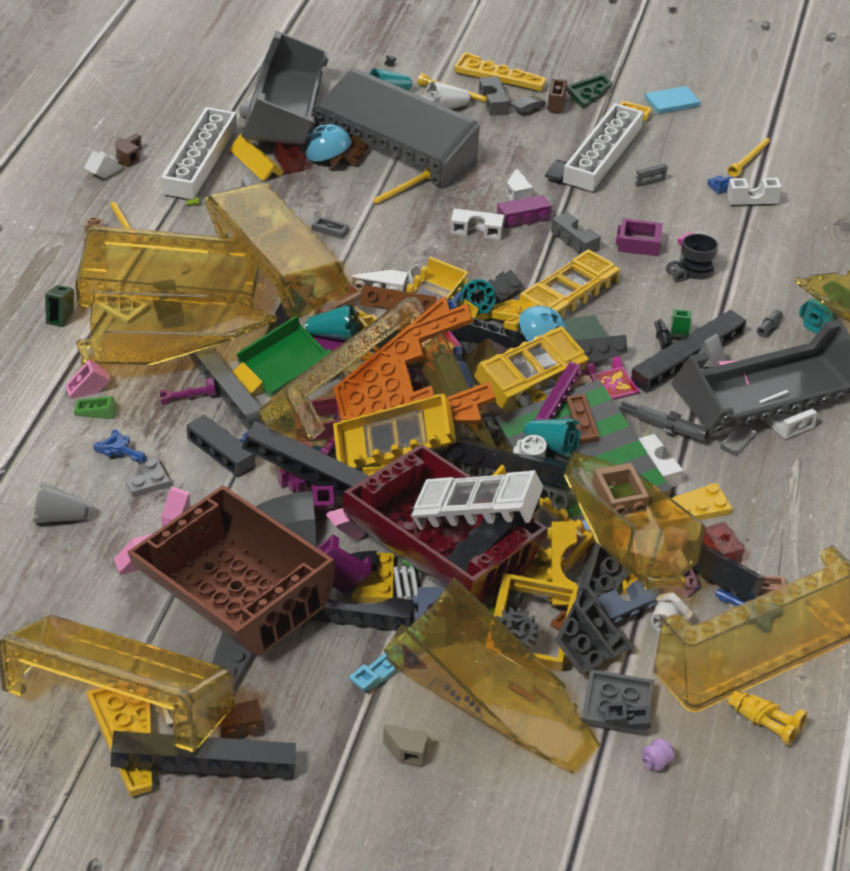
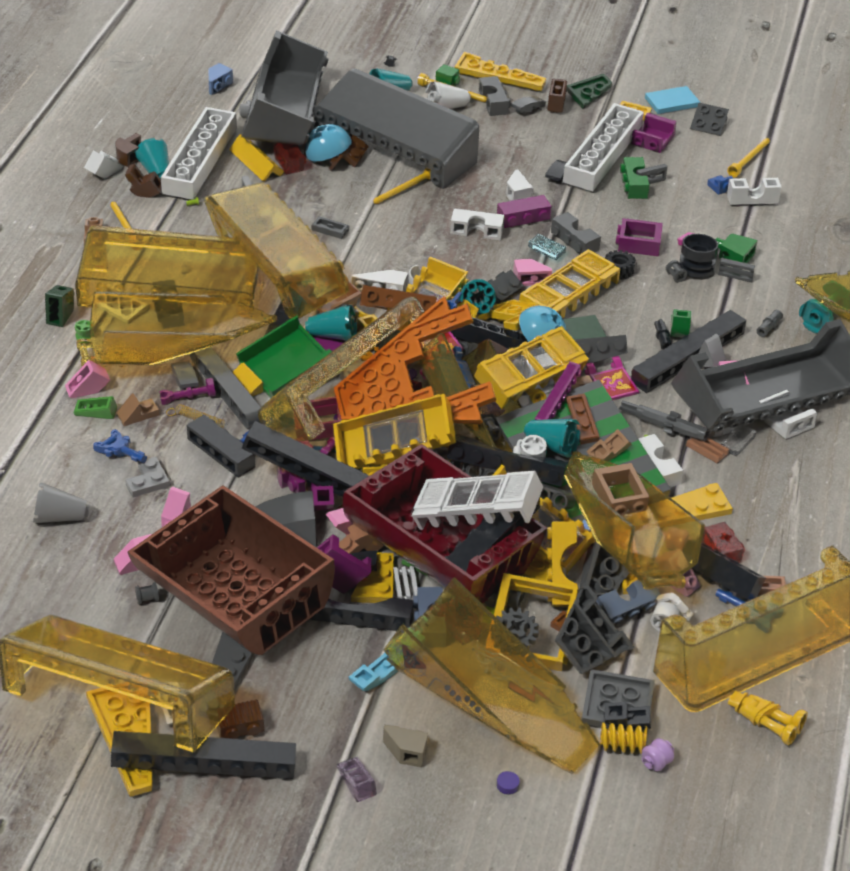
none -> bright green wheel [75,320,94,343]
none -> medium nougat slope [117,393,159,426]
none -> reddish brown brick [125,164,162,198]
none -> teal cone [135,138,169,179]
none -> dark grey bush [135,582,159,604]
none -> yellow piece [166,404,224,428]
none -> dark grey slope [171,361,199,390]
none -> medium blue slope [208,63,233,95]
none -> clear purple slope [336,757,377,802]
none -> nougat brick [339,524,384,554]
none -> green brick [435,64,460,86]
none -> dark purple tile [496,771,520,794]
none -> bright pink slope [513,259,552,286]
none -> clear light blue plate [528,234,566,260]
none -> medium nougat slope [586,429,632,466]
none -> yellow piece [600,722,647,754]
none -> black tyre [605,250,636,280]
none -> green arch [620,157,649,199]
none -> magenta panel [631,112,677,153]
none -> nougat tile [686,437,729,463]
none -> dark grey hinge [690,102,729,136]
none -> green torso [715,233,758,270]
none -> dark grey tile [718,258,755,283]

